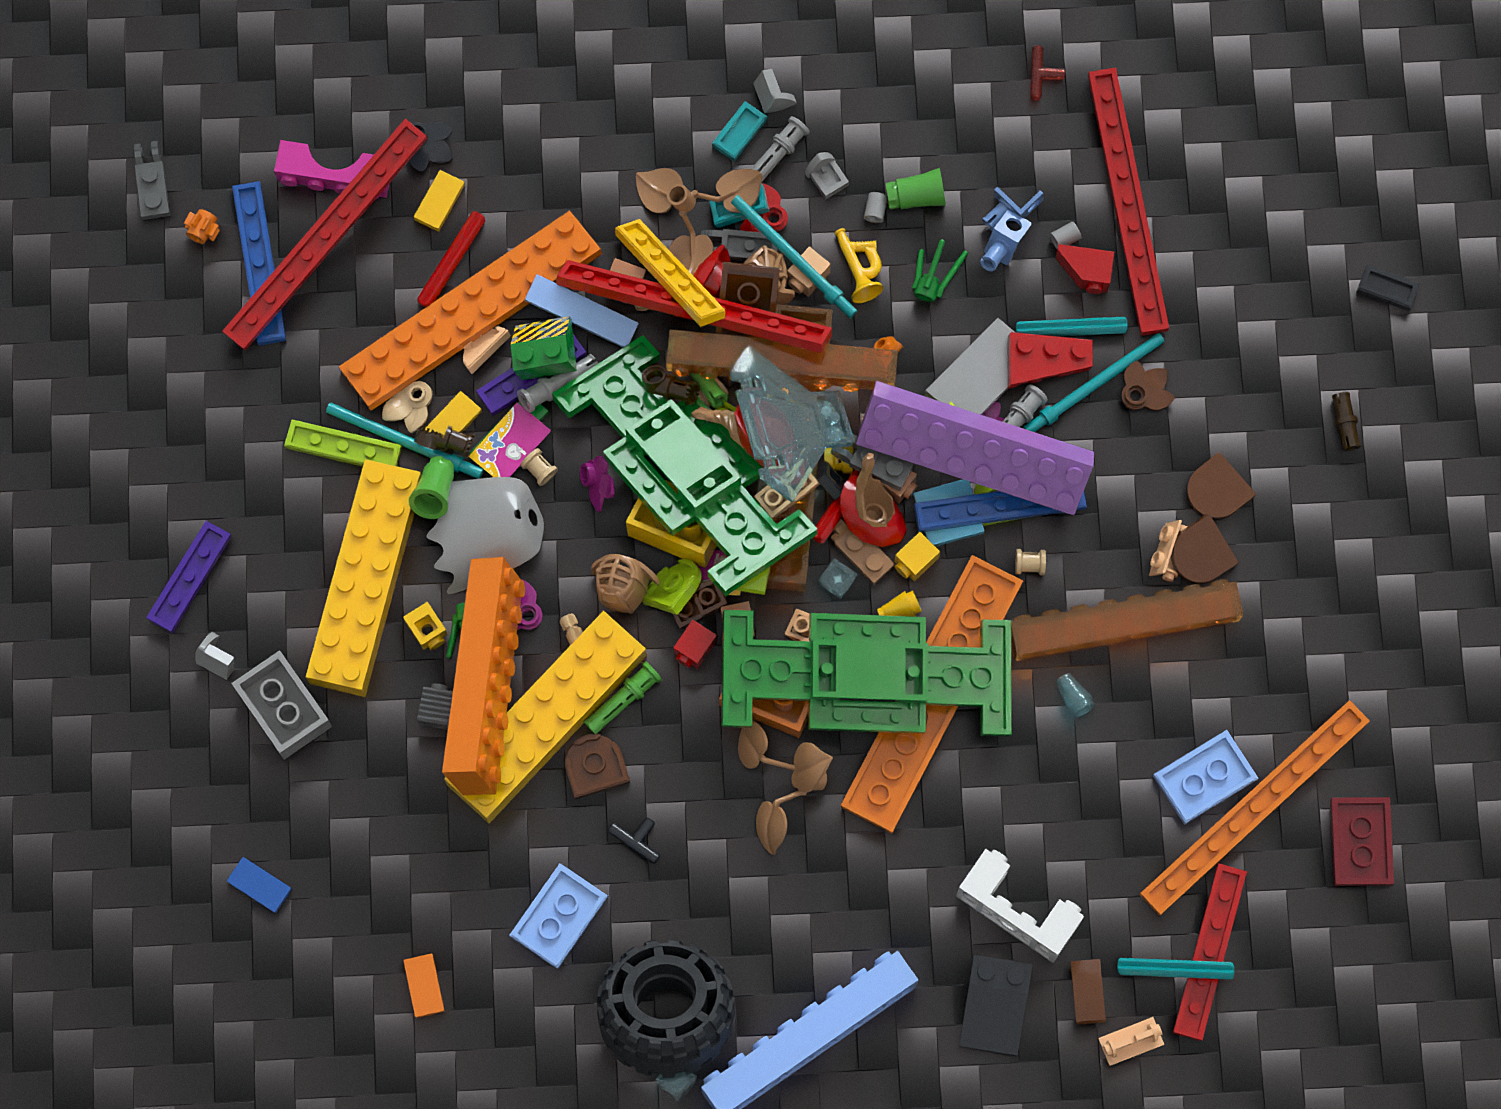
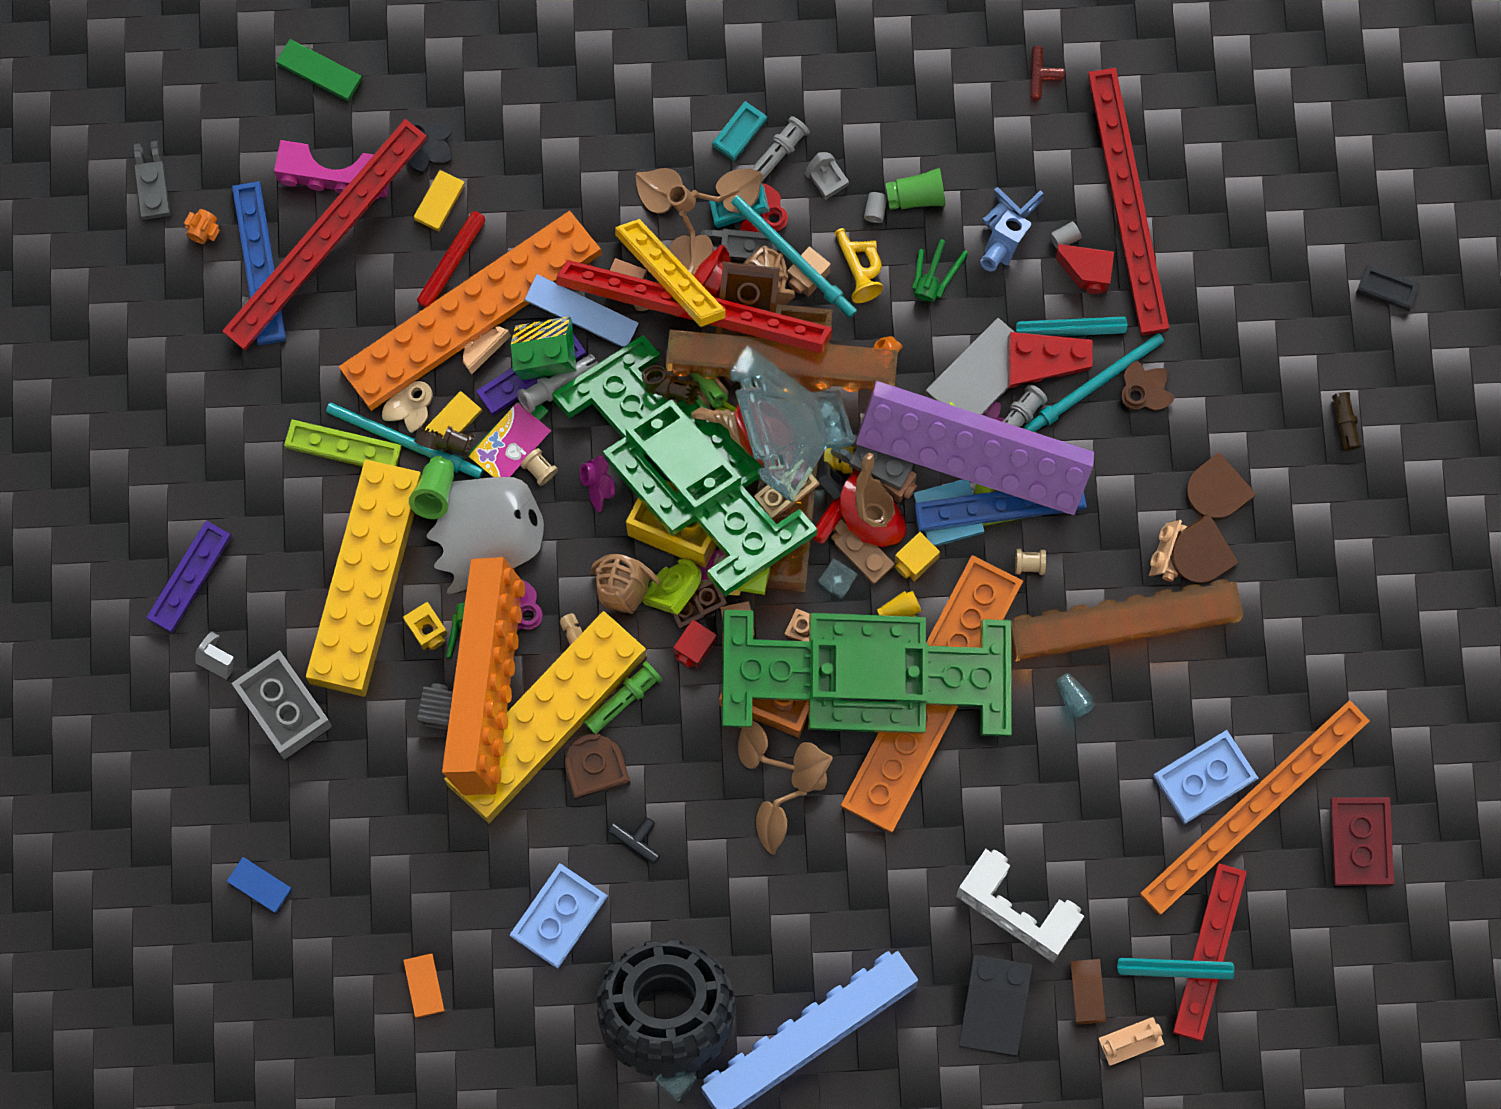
light grey tile [753,69,797,114] -> none
none -> green tile [276,39,363,102]

